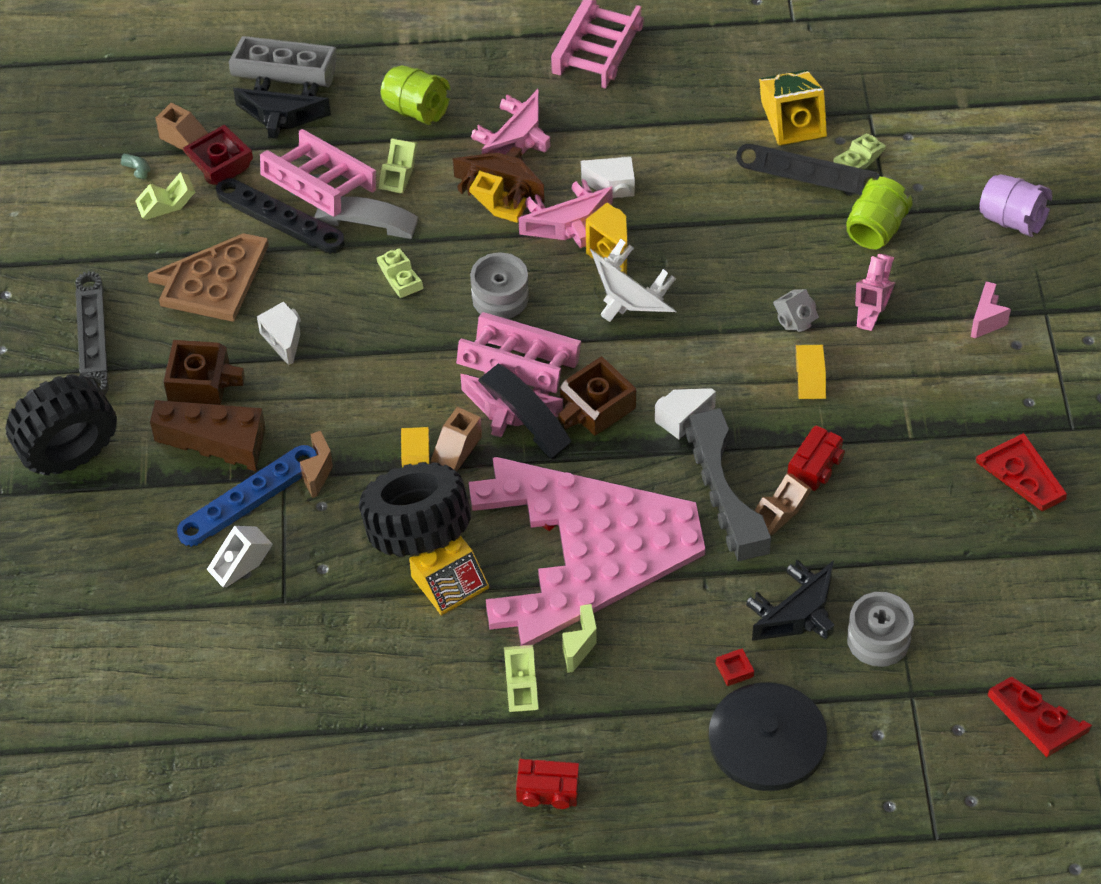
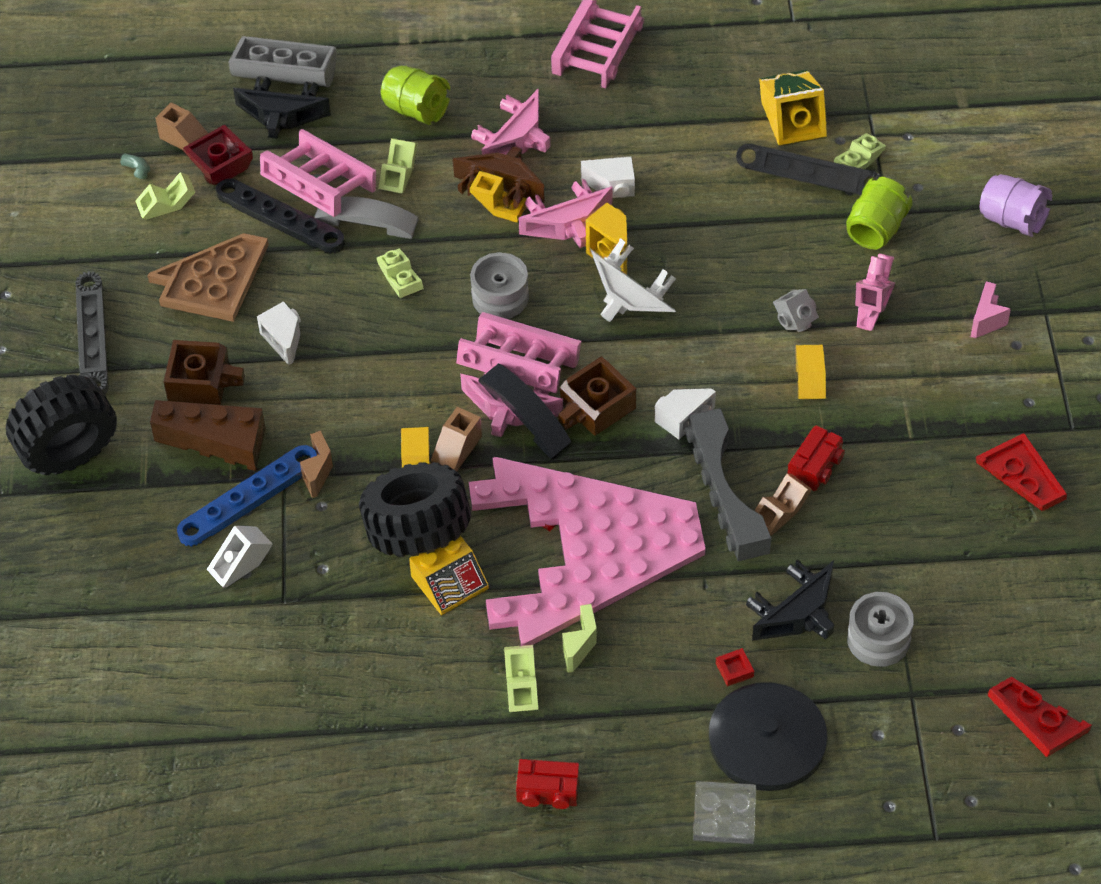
none -> clear plate [693,781,756,844]

